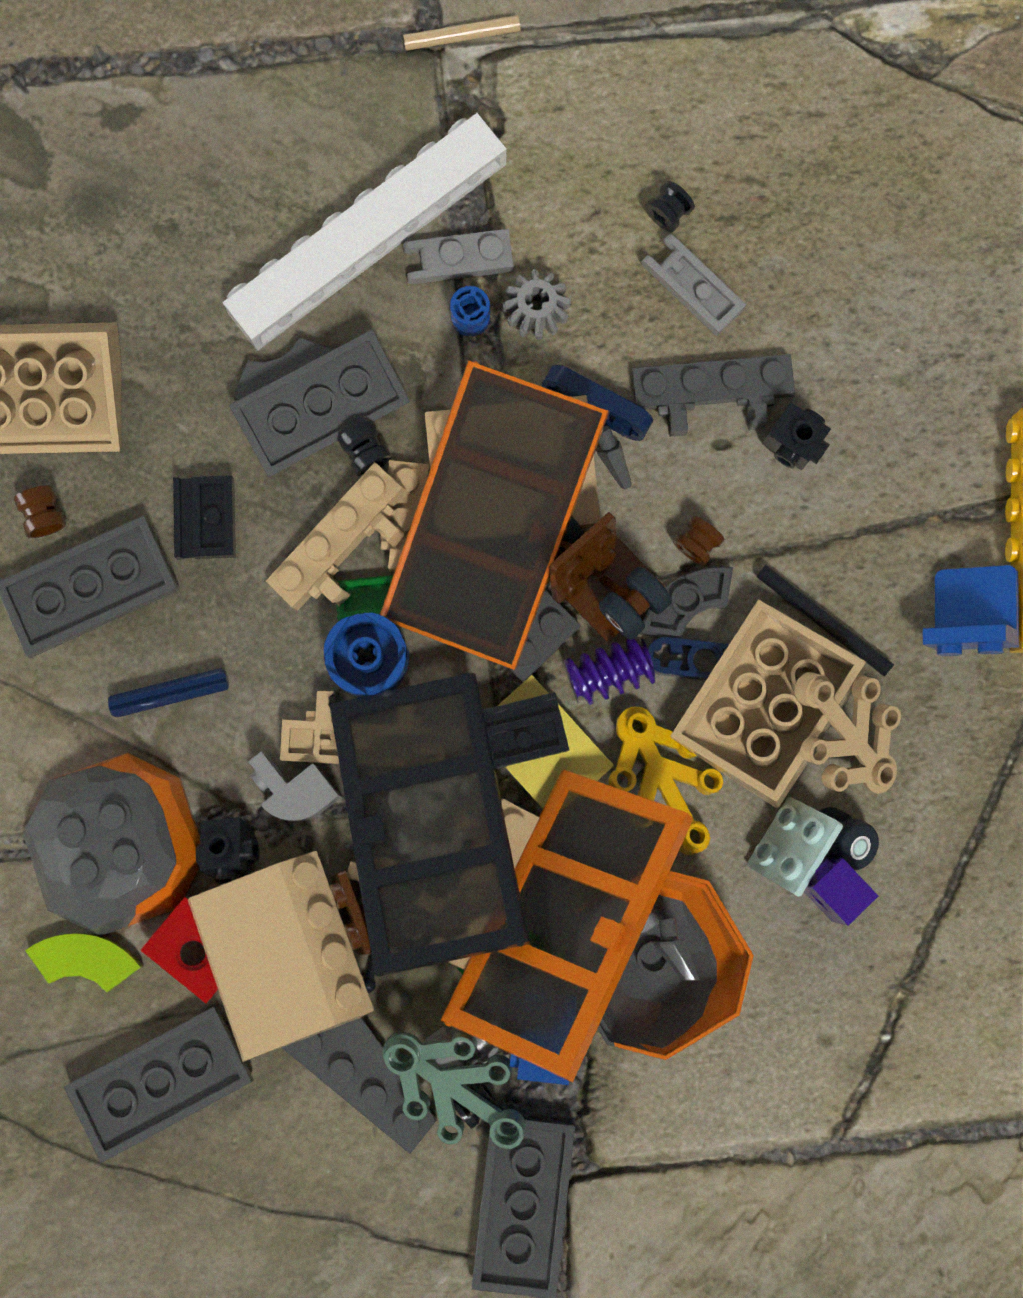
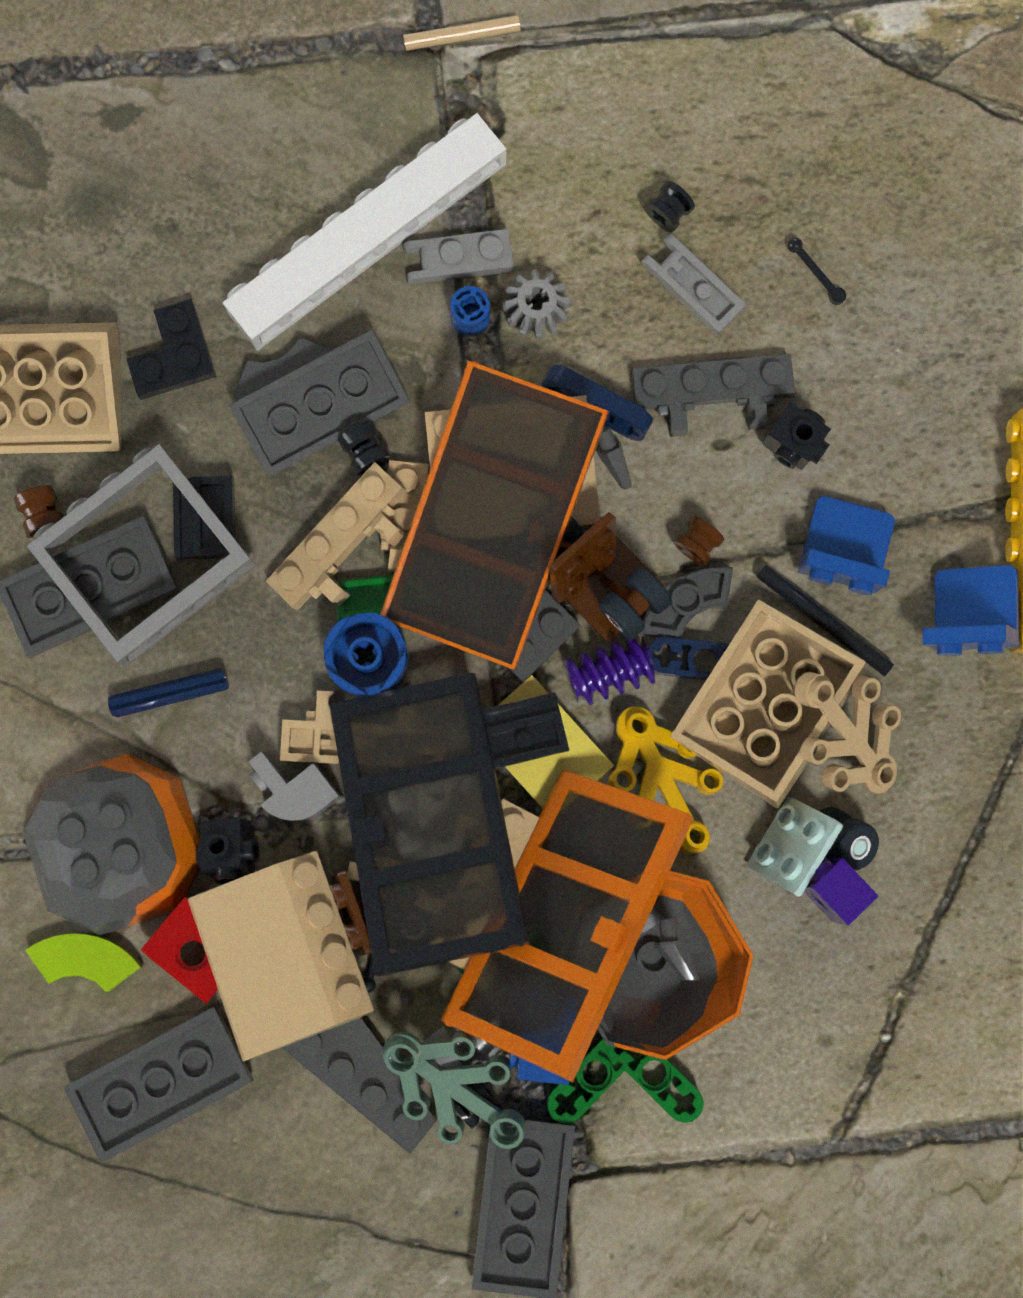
none -> light grey window [27,444,256,666]
none -> black plate [126,299,217,400]
none -> green beam [547,1037,704,1124]
none -> black hinge [787,237,846,305]
none -> blue bracket [798,496,895,595]

